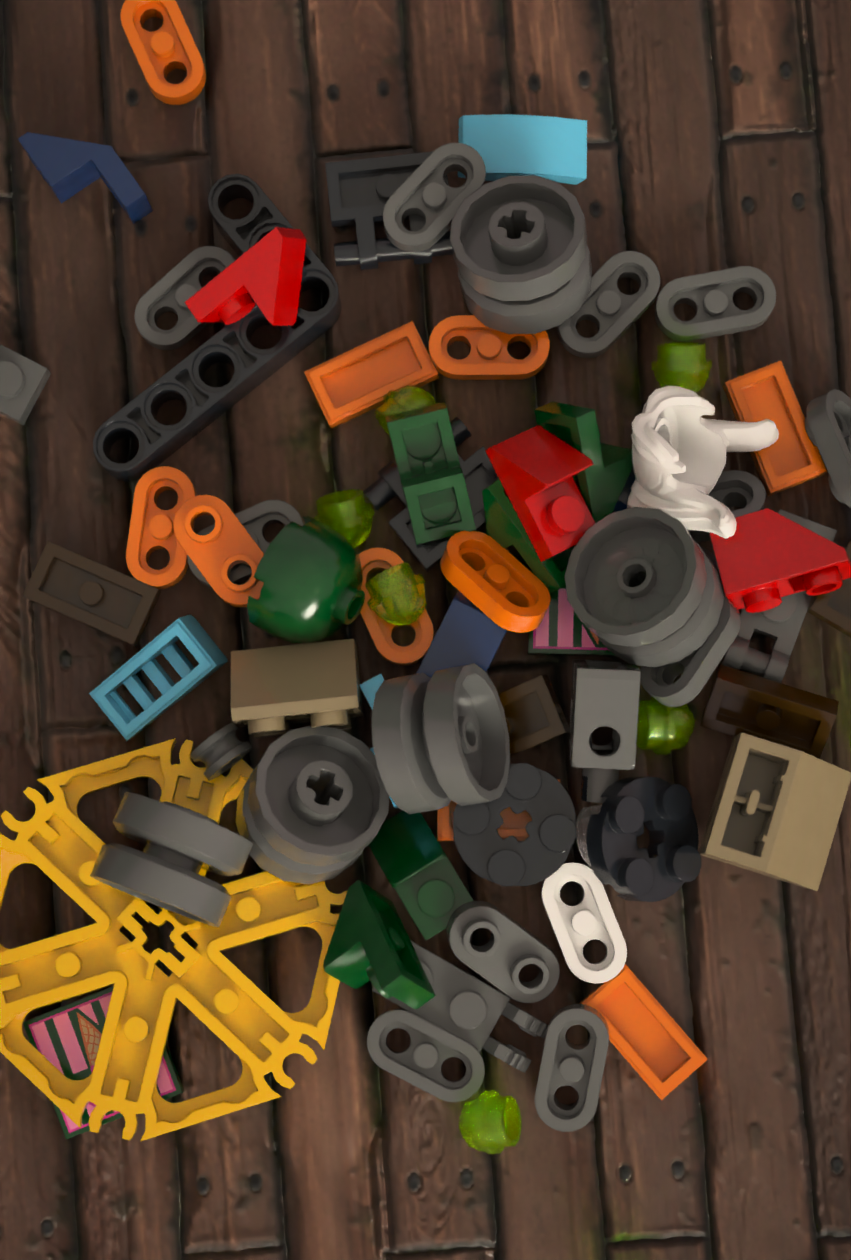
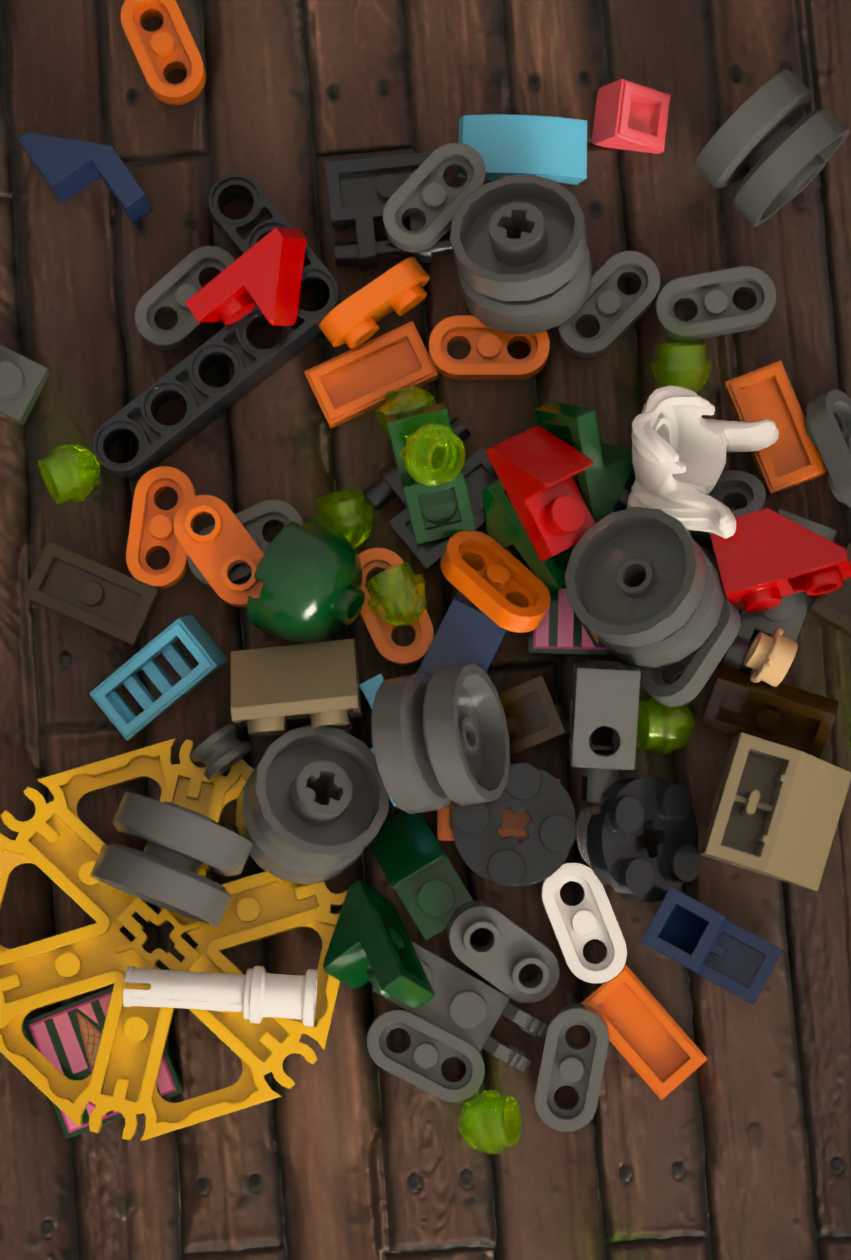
none -> clear neon green plate [38,444,100,505]
none -> white pin [123,965,318,1027]
none -> orange plate [319,257,430,349]
none -> clear neon green plate [400,423,465,486]
none -> coral slope [591,79,671,154]
none -> dark blue slope [641,886,783,1005]
none -> dark grey wheel [694,69,850,227]
none -> tan plate [744,627,798,687]

